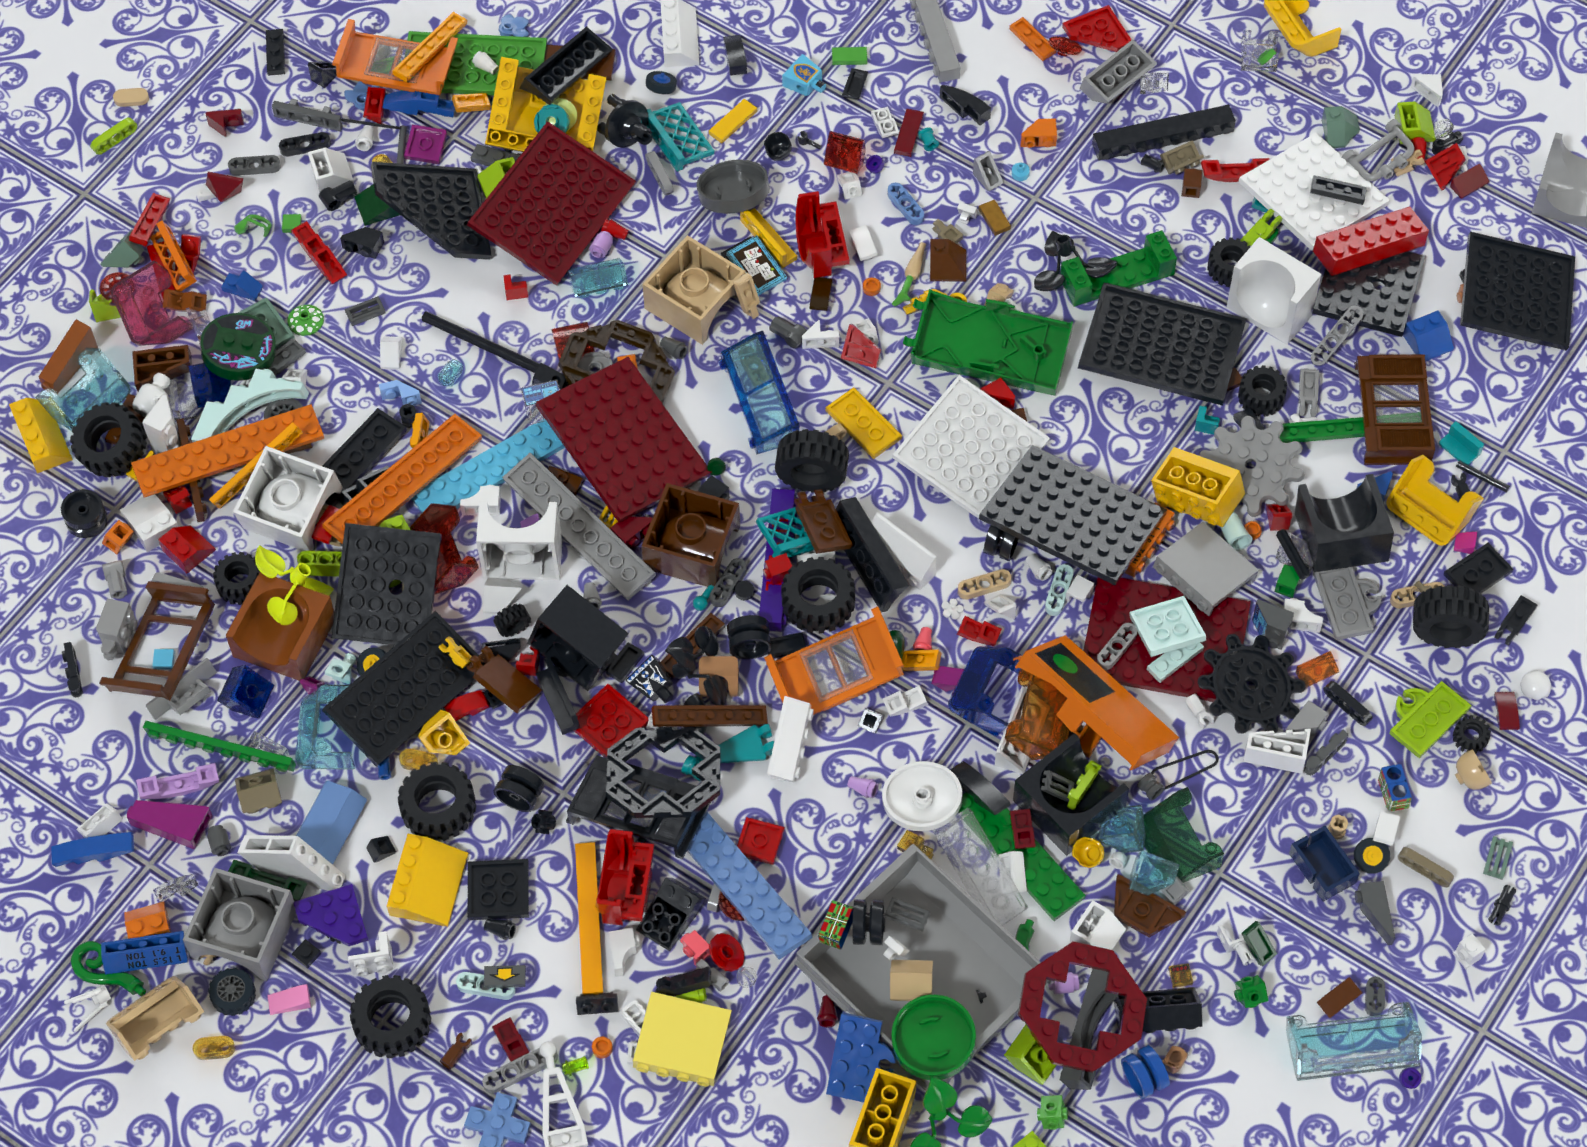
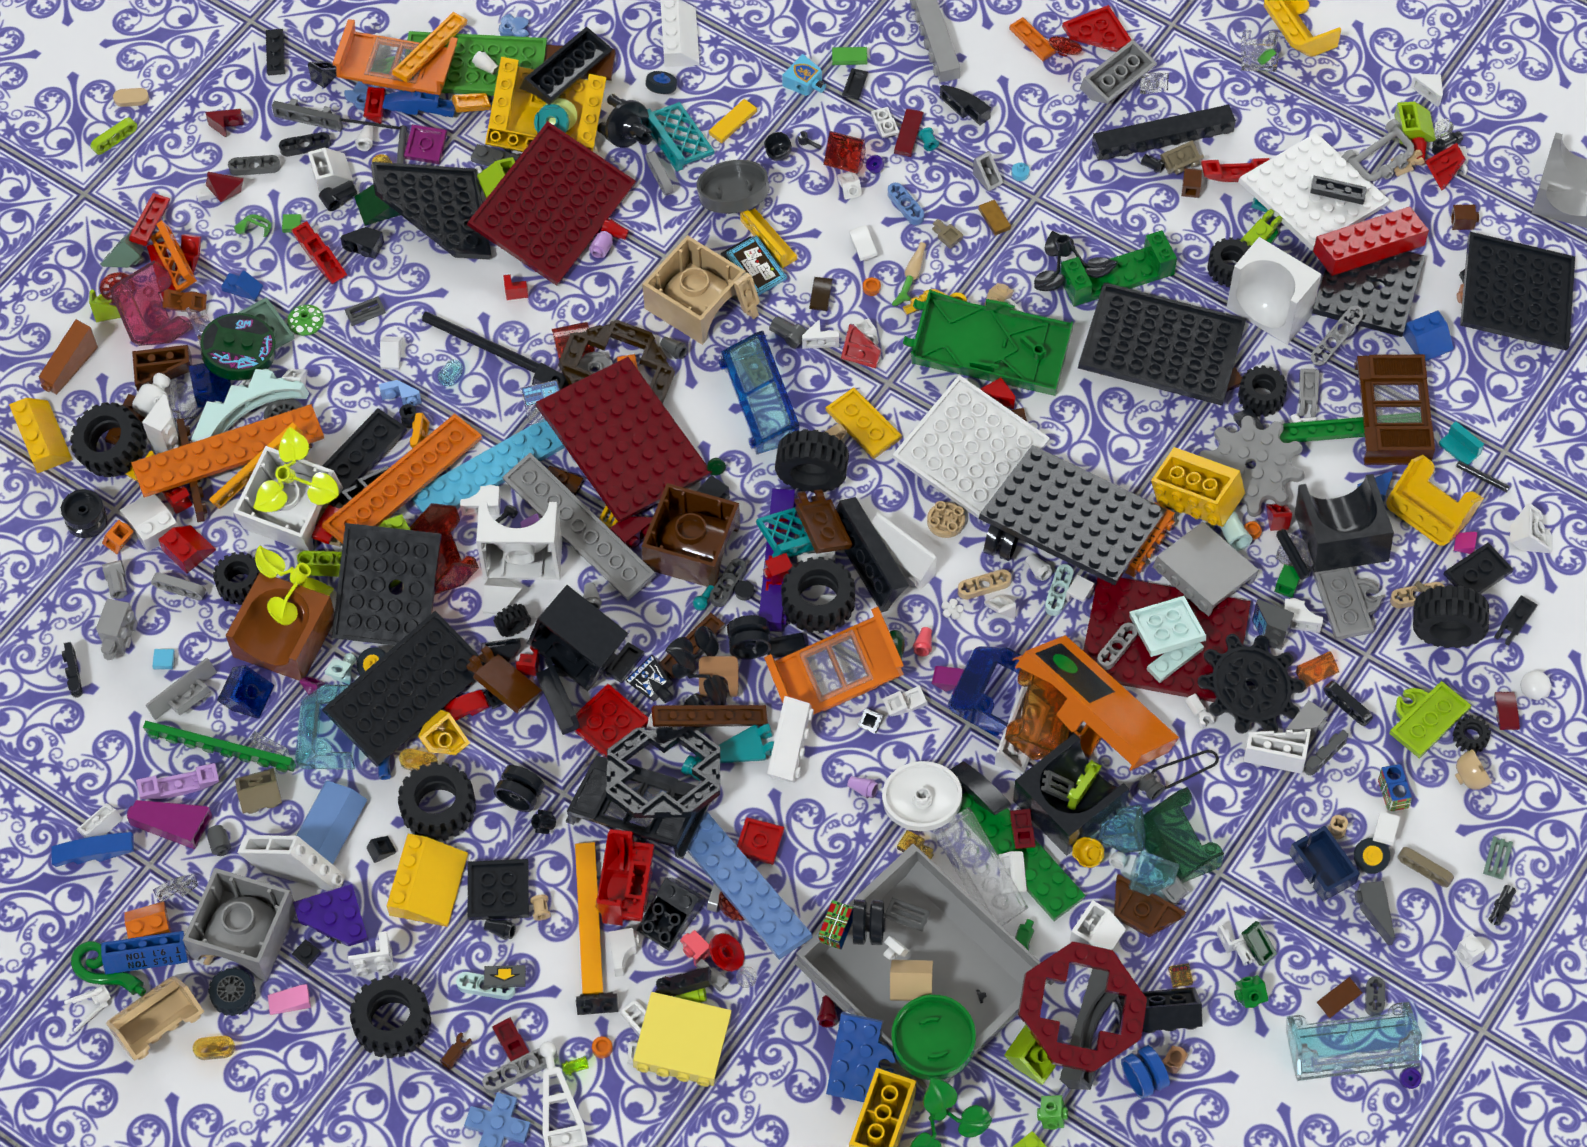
clear light blue windscreen [35,347,131,431] -> none
reddish brown piece [99,581,215,701] -> none
dark green slope [228,860,307,901] -> none
dark grey hinge [269,338,306,375] -> none
yellow plate [439,637,472,668] -> none
clear light blue slope [568,258,628,298] -> none
black slope [723,35,747,76] -> none
red piece [795,191,850,278] -> none
light orange plate [901,649,942,671] -> none
reddish brown slope [930,239,967,282] -> none
white tile [957,202,978,224] -> none
red slope [957,616,1002,646] -> none
orange slope [1020,118,1057,148] -> none
lavender brick [1048,972,1079,994] -> none
teal panel [1194,406,1220,435] -> none
sand green slope [1321,106,1360,148] -> none
dark red slope [1450,164,1490,199] -> none
black bar [1451,473,1470,500] -> none
none -> neon yellow plant [253,427,339,512]
none -> black hand [495,505,518,523]
none -> tan bush [530,895,551,921]
none -> tan tile [927,501,965,538]
none -> reddish brown brick [1451,204,1479,230]
none -> white slope [1509,503,1552,553]

